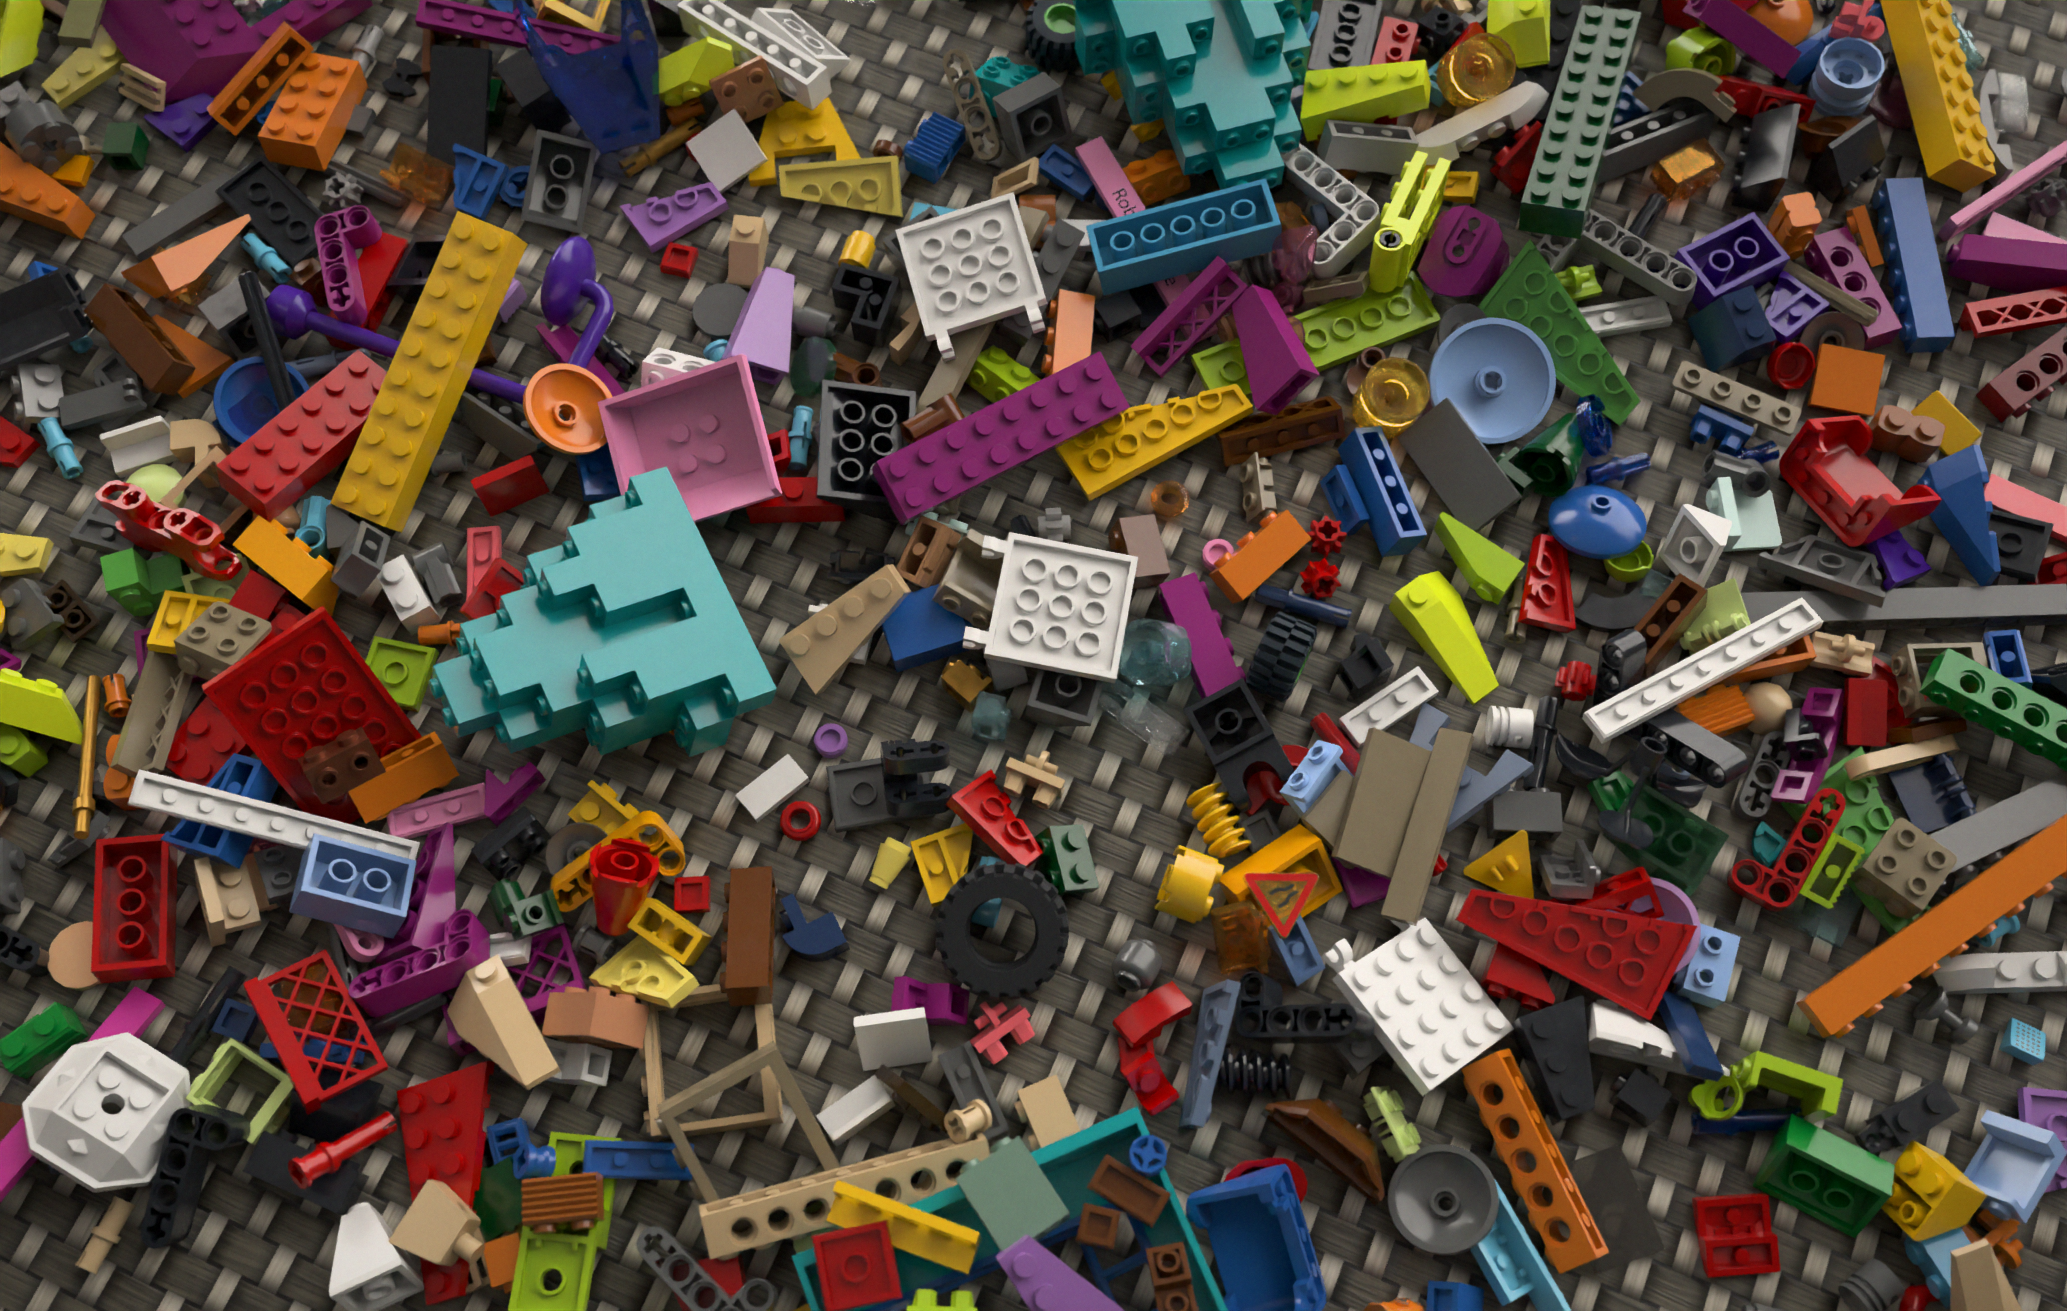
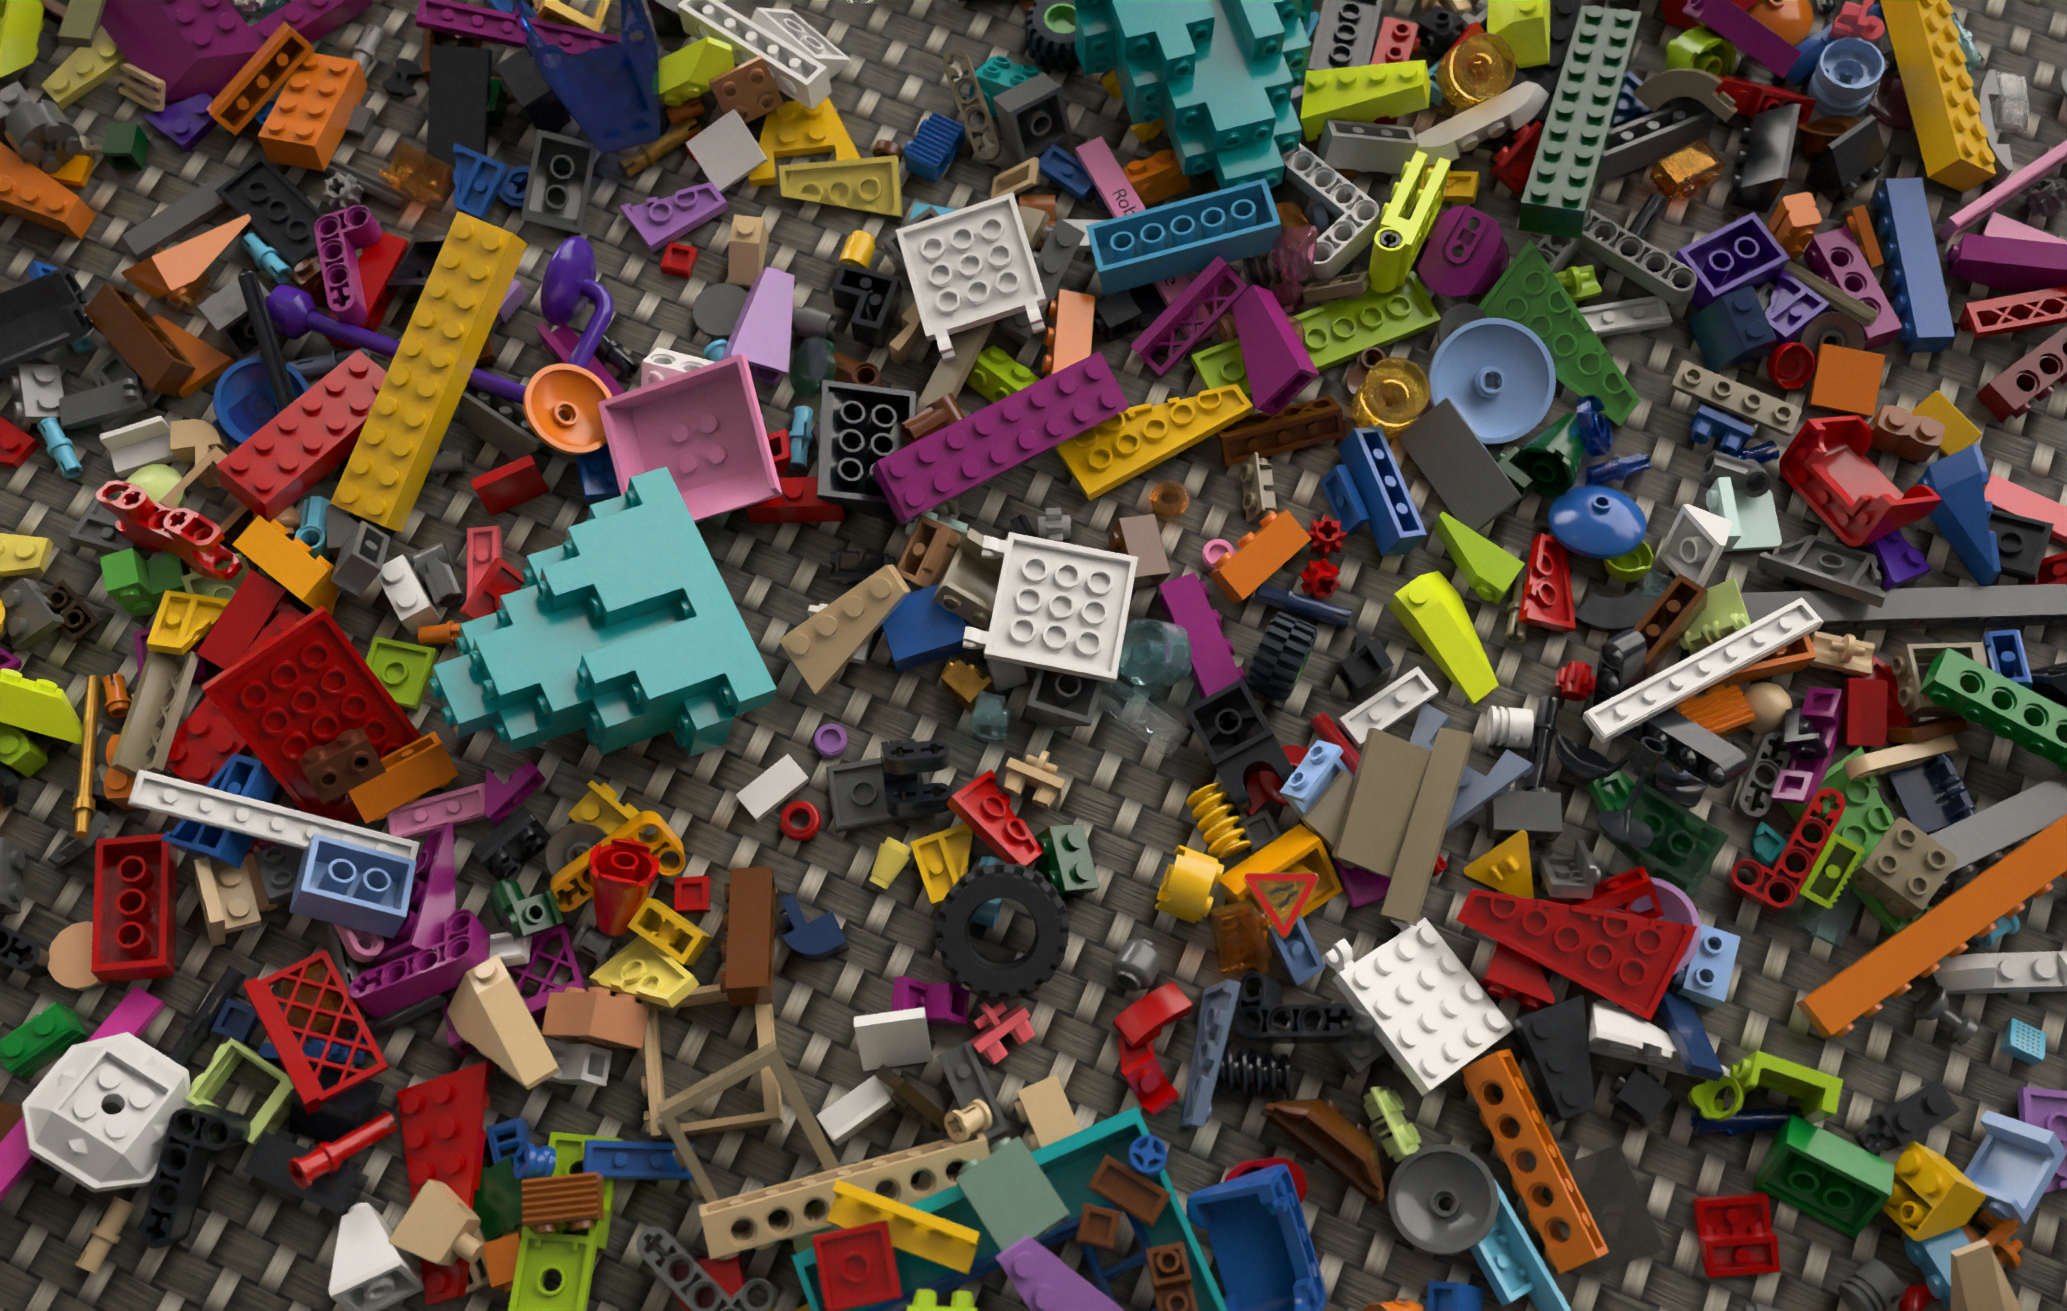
dark tan bracket [174,601,272,681] -> none

